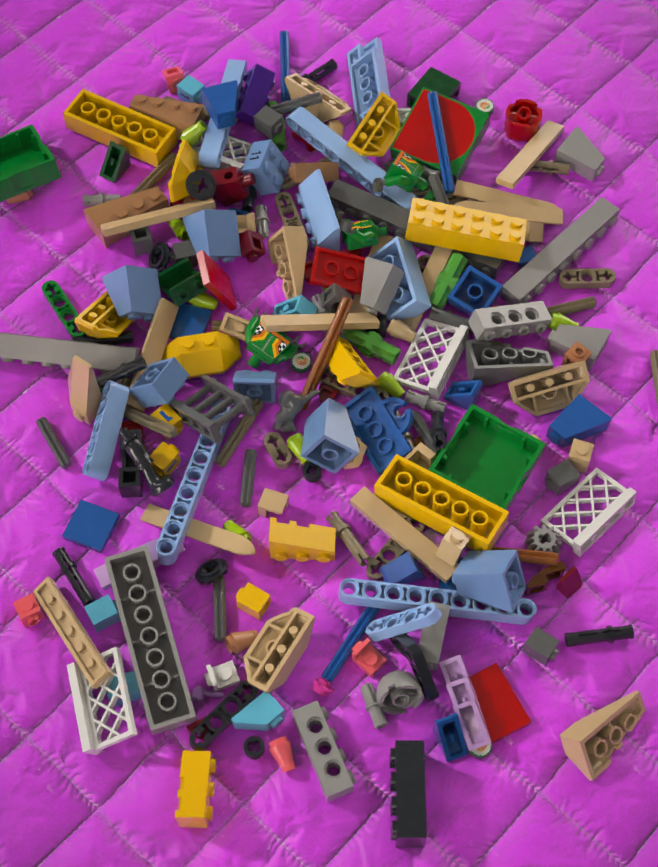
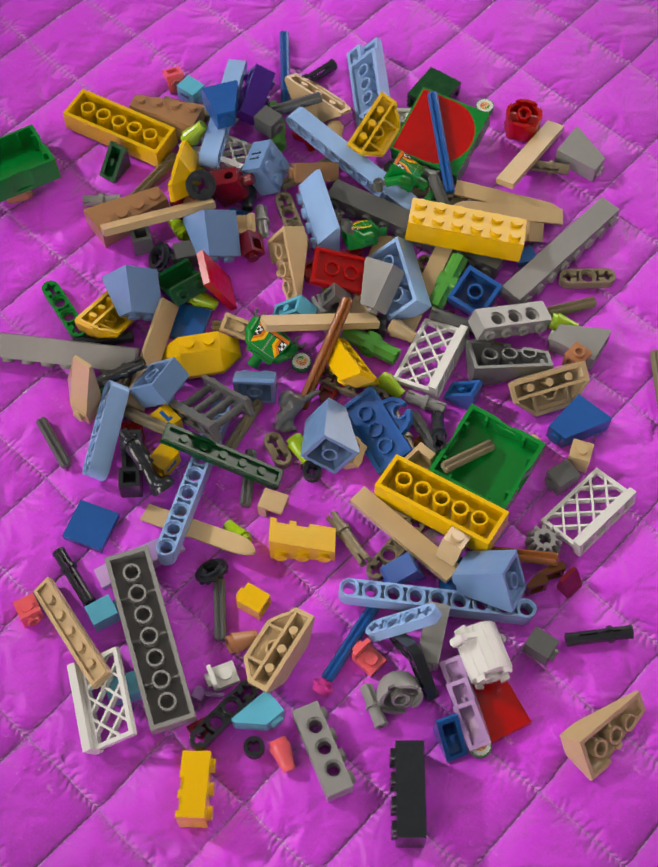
none -> dark green tile [160,422,284,490]
none -> dark tan axle [441,440,495,473]
none -> white container [450,621,513,690]

